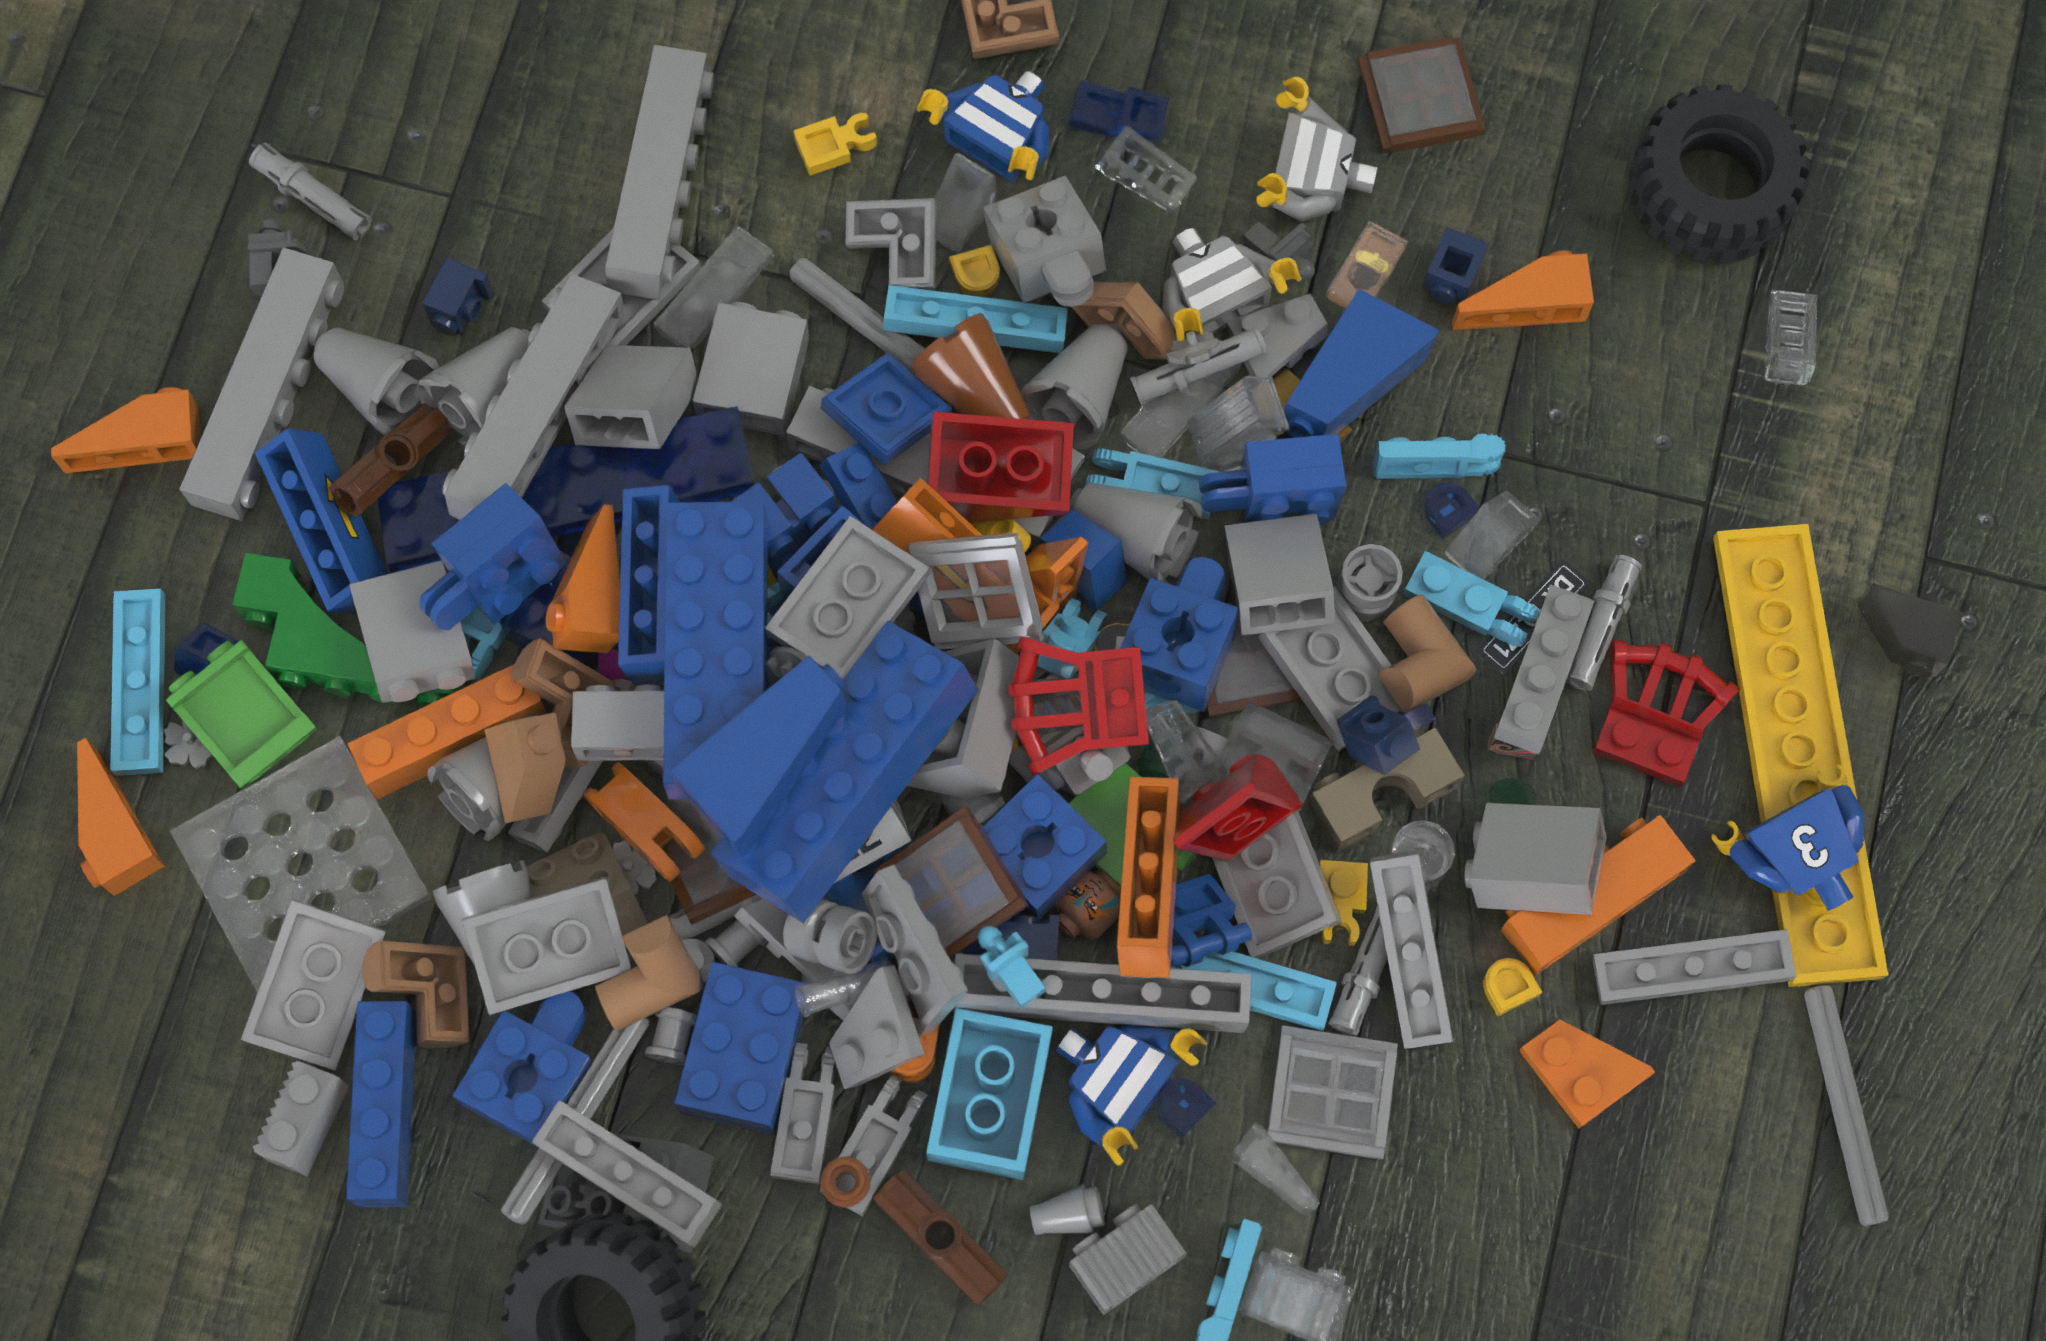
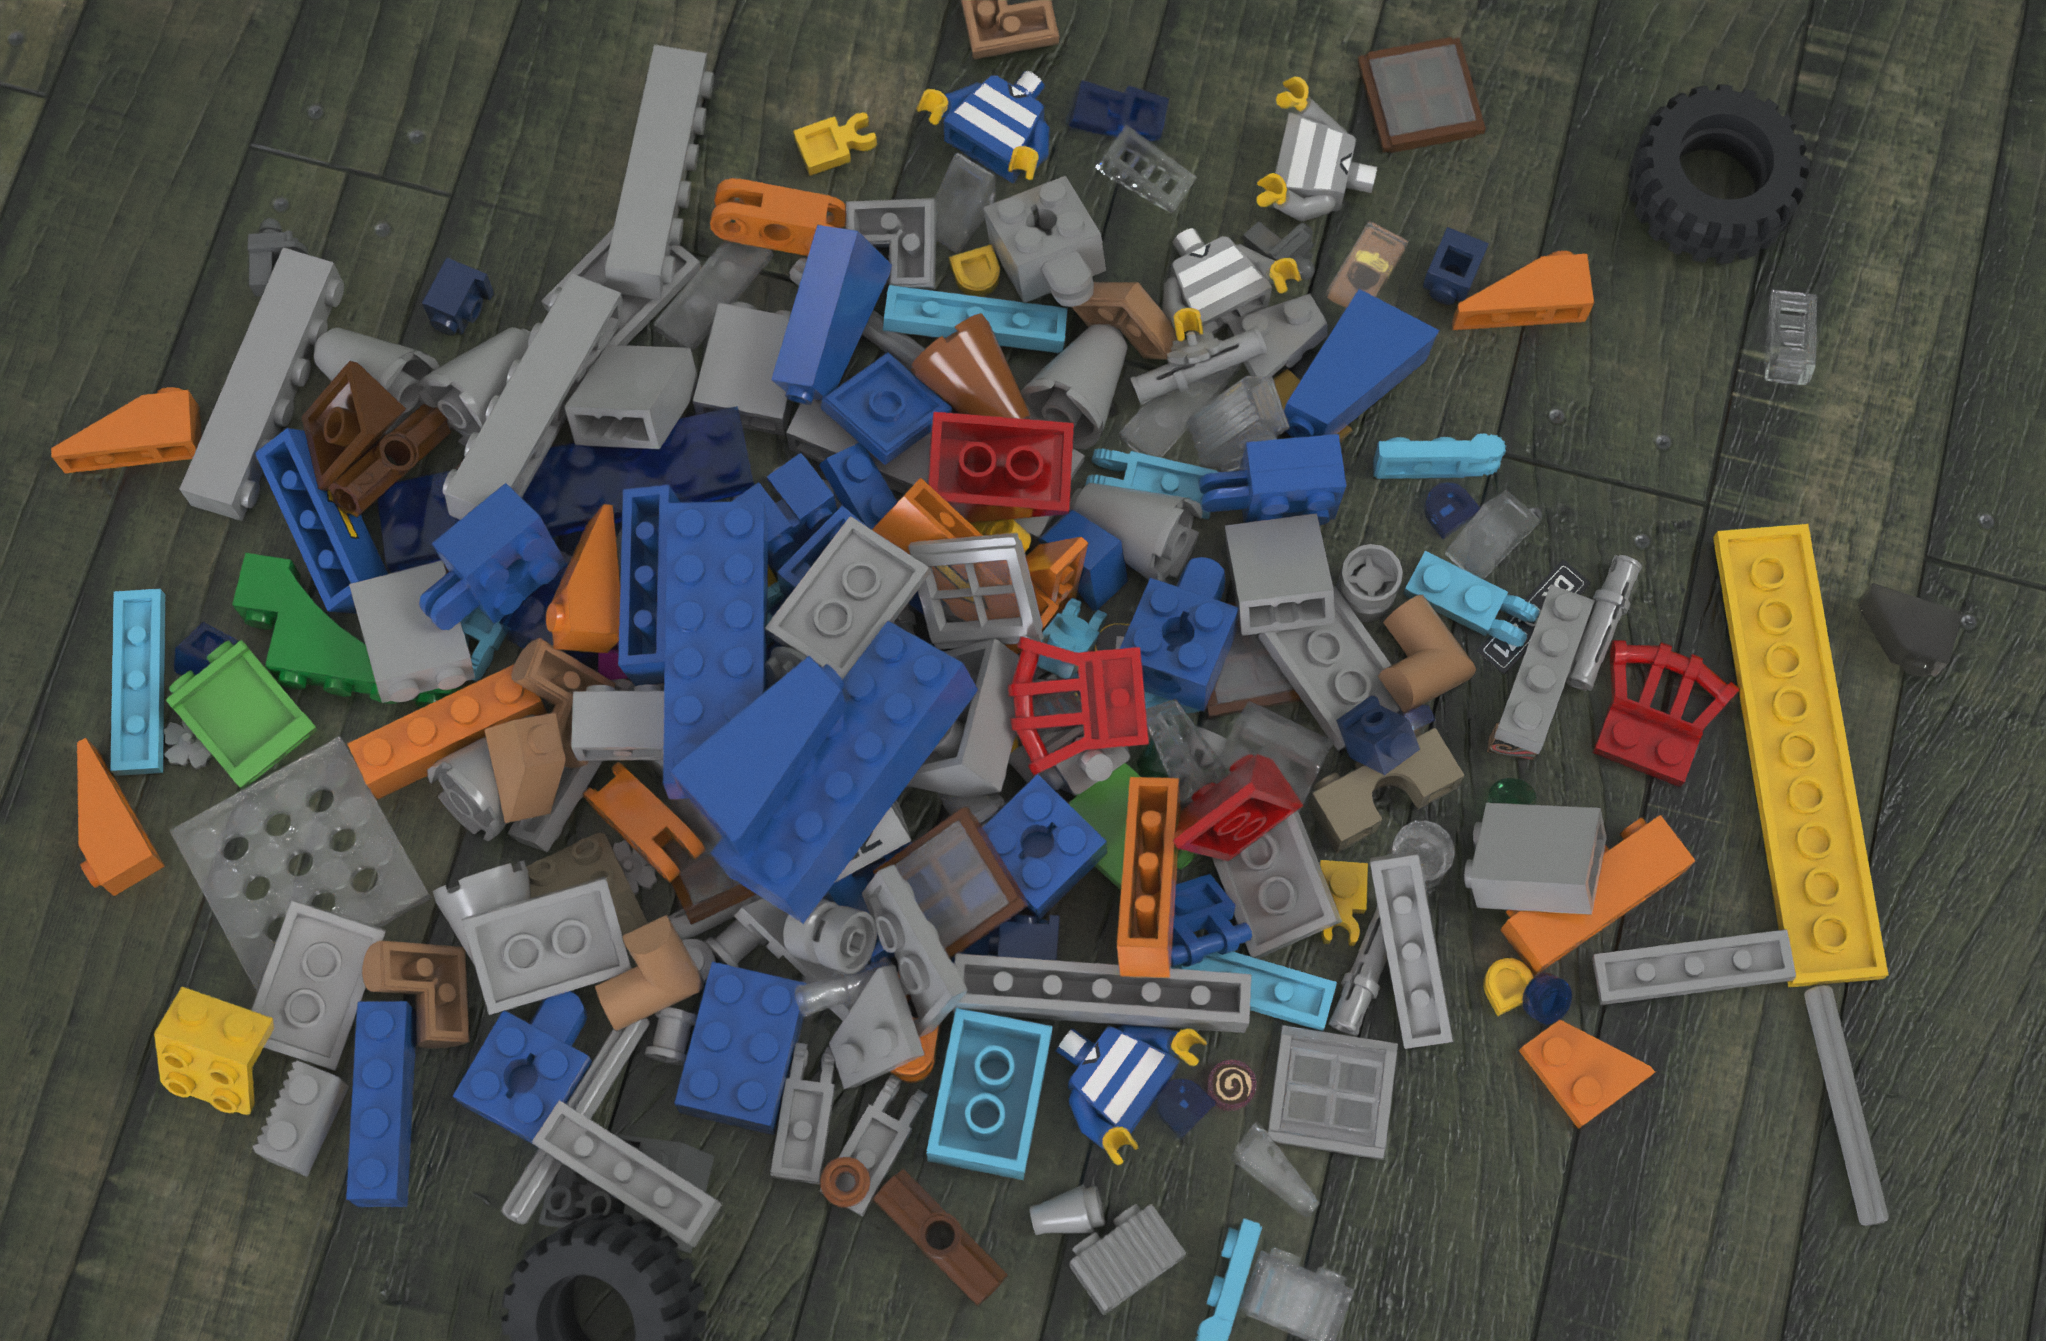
light grey pin [249,142,372,241] -> none
medium azure piece [978,926,1046,1009] -> none
nougat head [1054,869,1121,940] -> none
blue torso [1711,764,1864,910] -> none
none -> yellow bracket [154,987,274,1115]
none -> reddish brown slope [301,361,406,491]
none -> orange piece [710,178,846,256]
none -> blue slope [771,225,892,405]
none -> tile [1207,1060,1257,1111]
none -> clear blue tile [1522,973,1572,1024]

